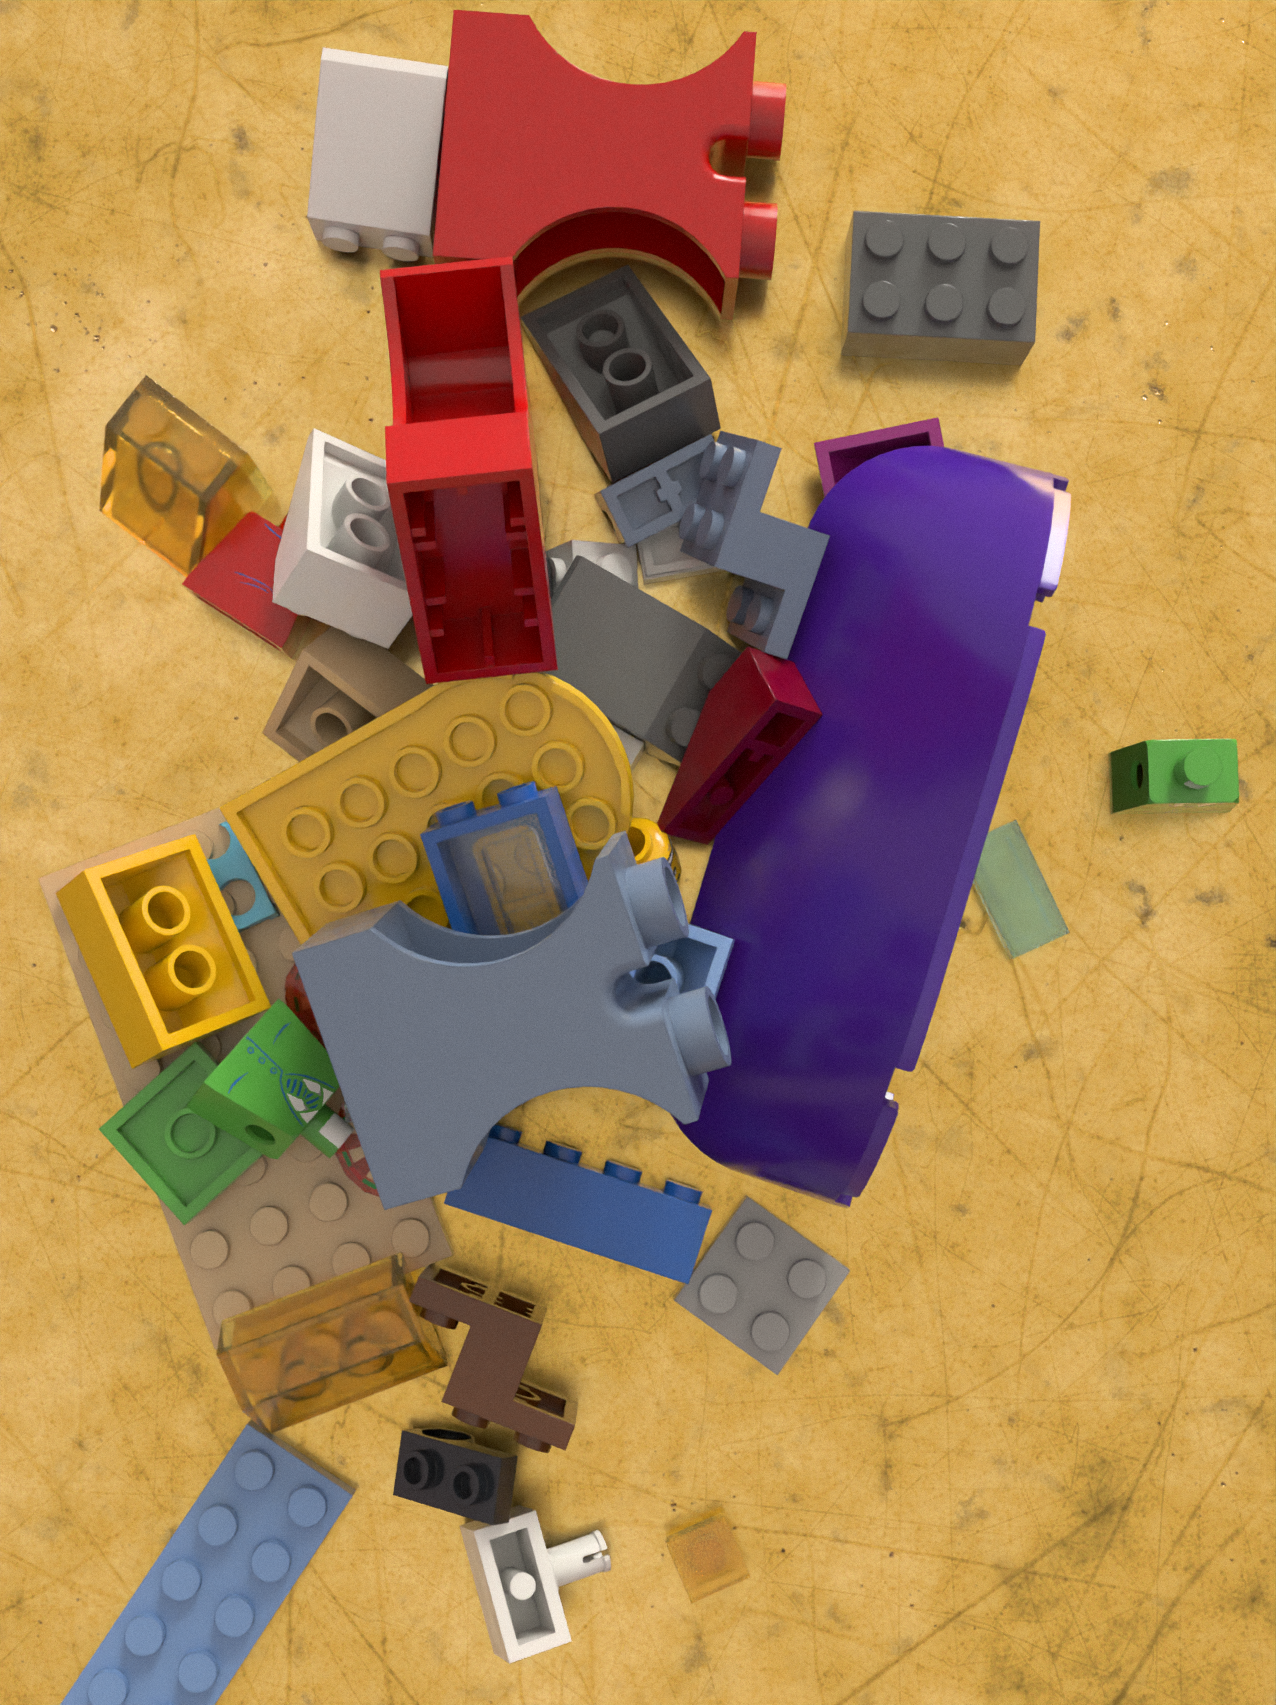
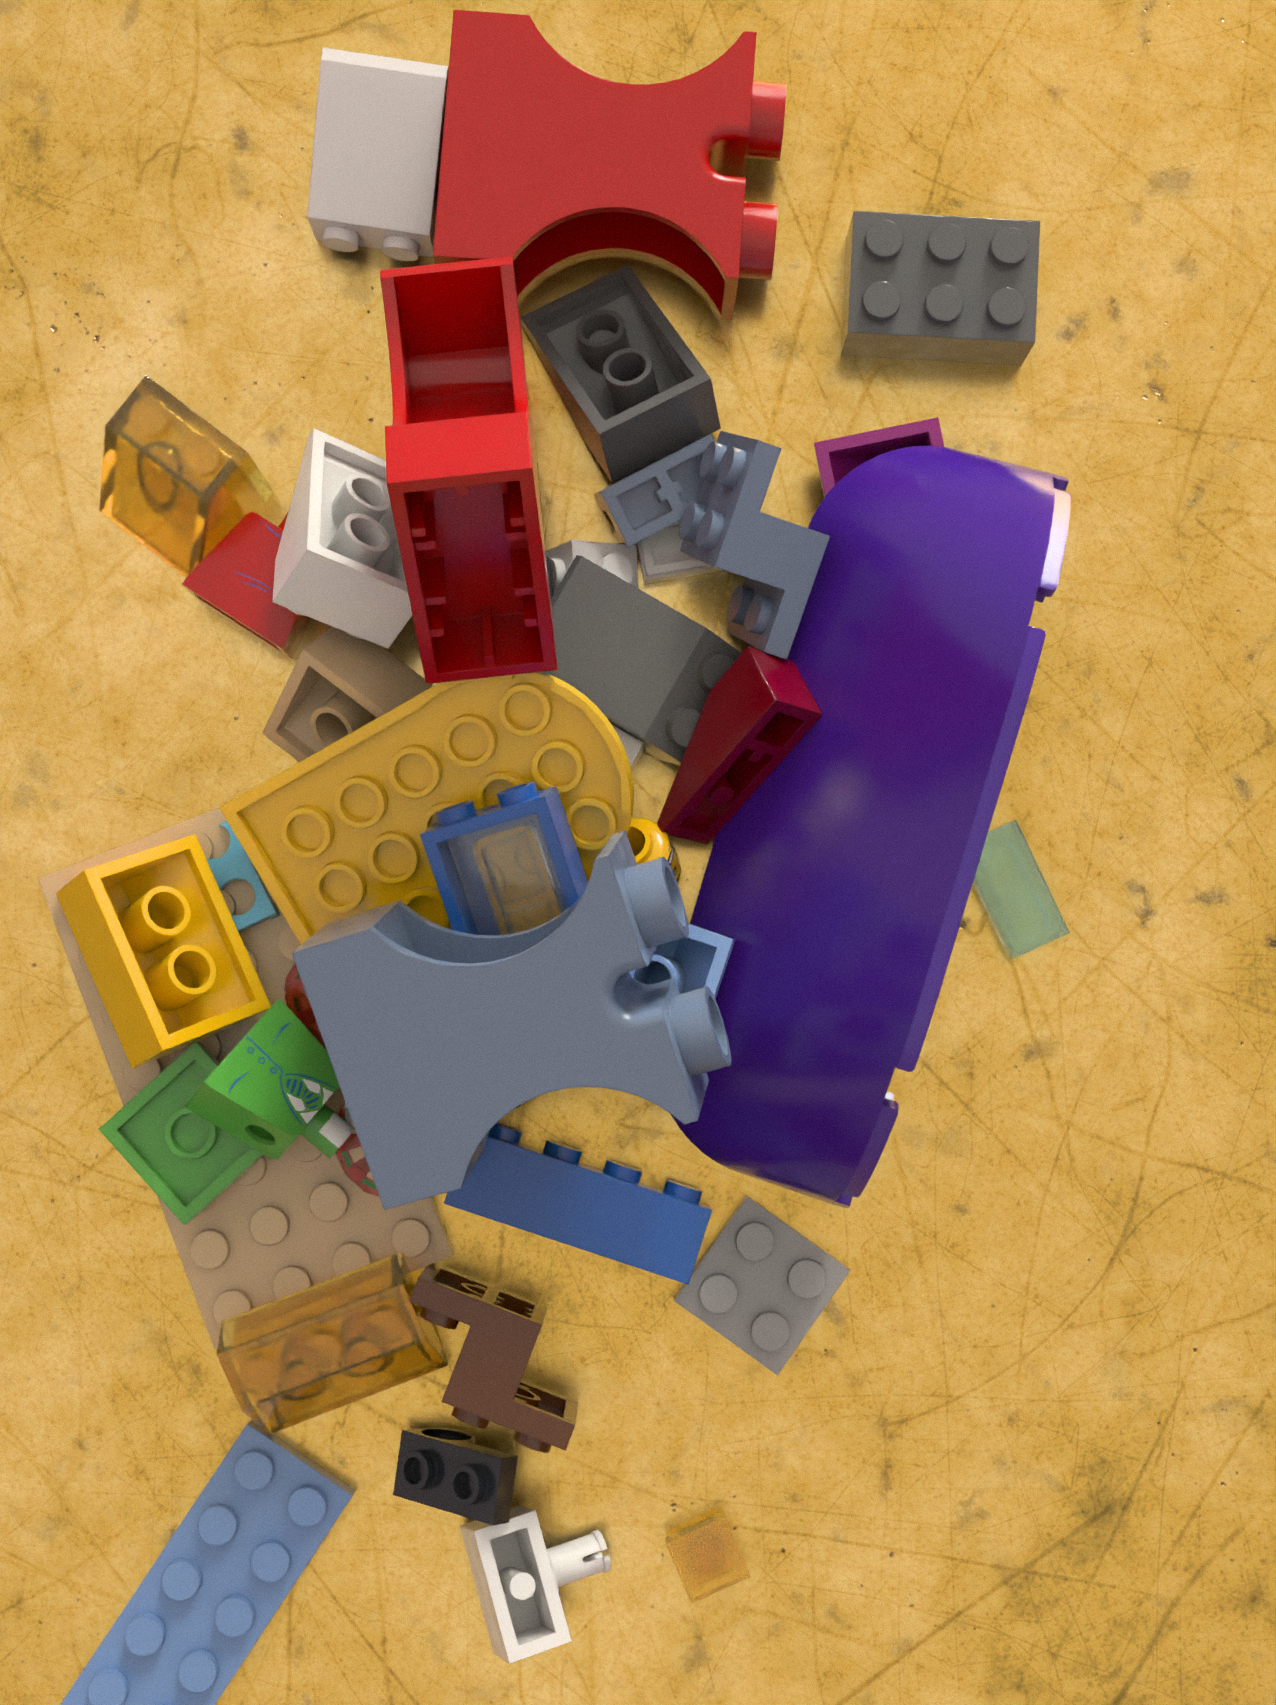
bright green torso [1109,739,1239,814] -> none

